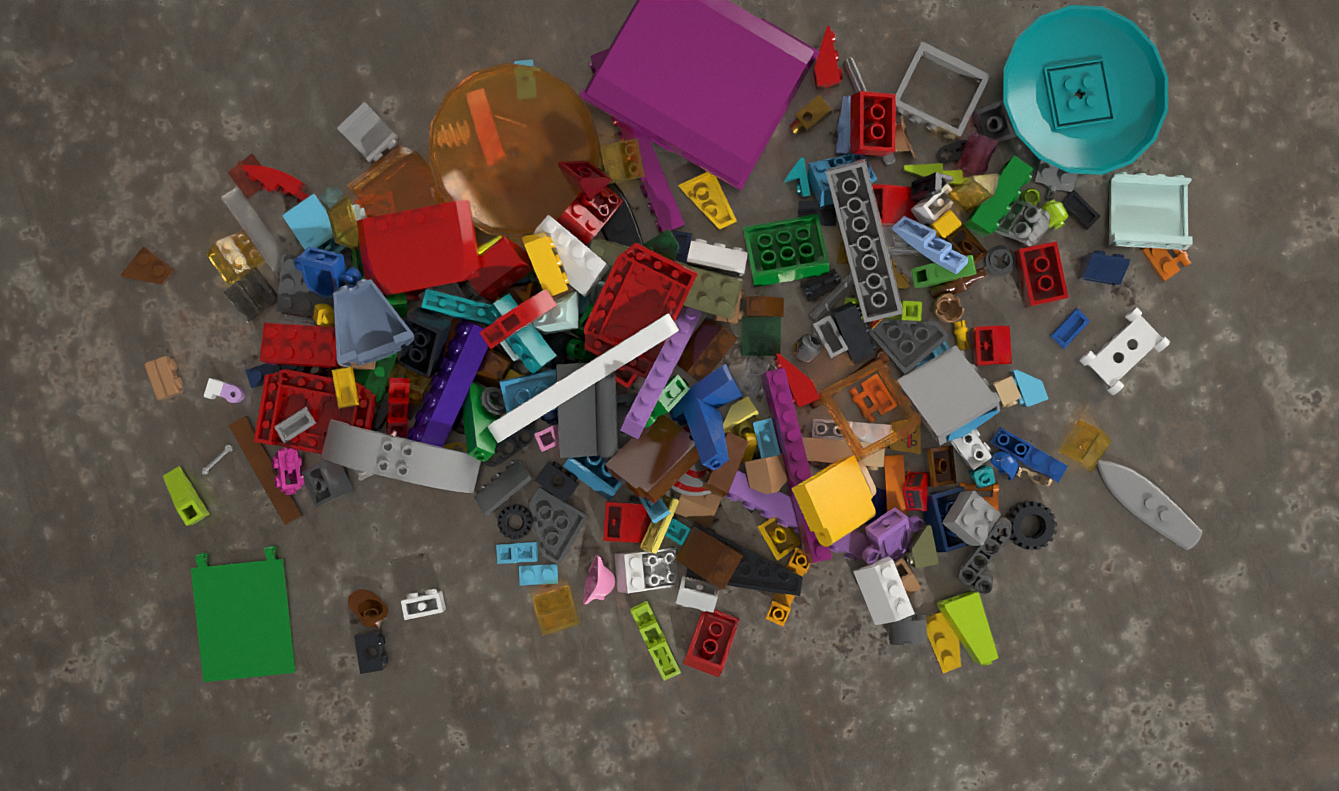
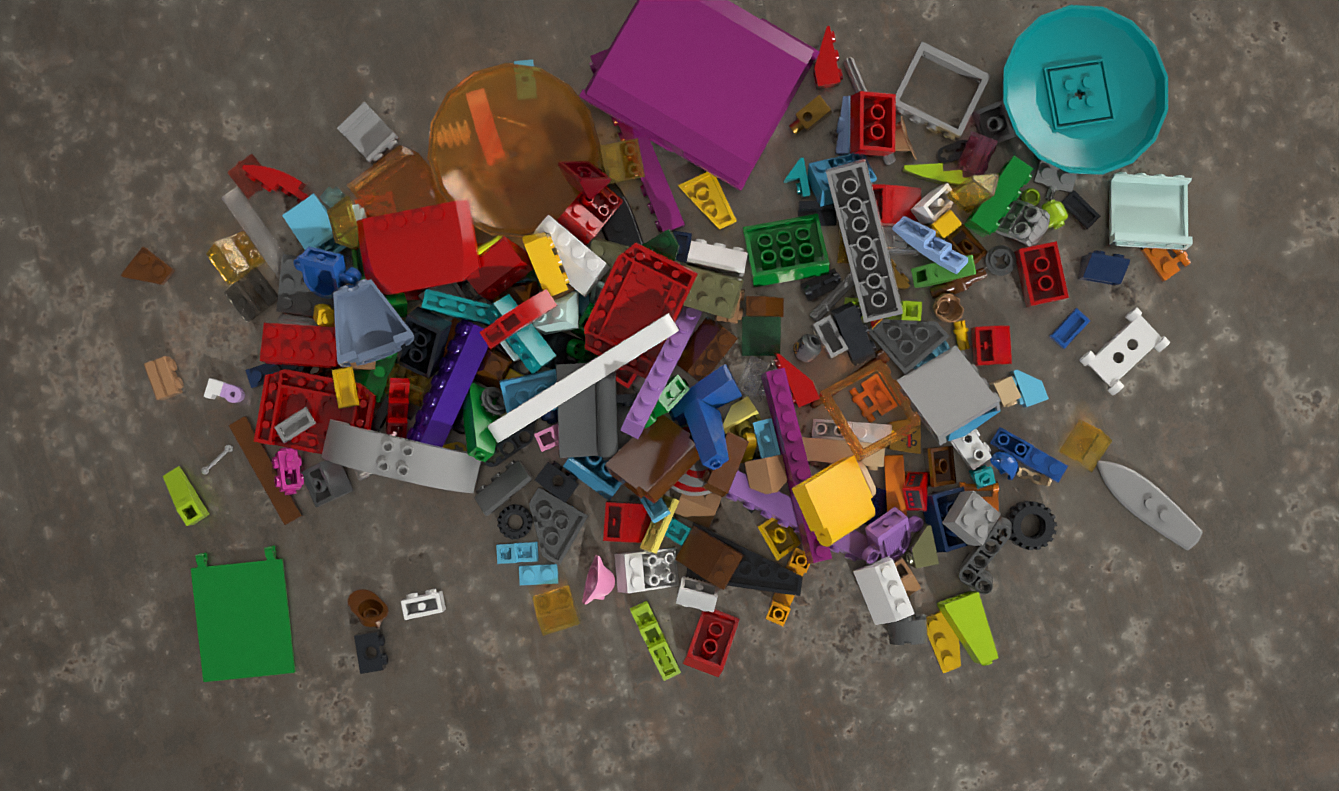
black panel [911,172,953,202] -> none

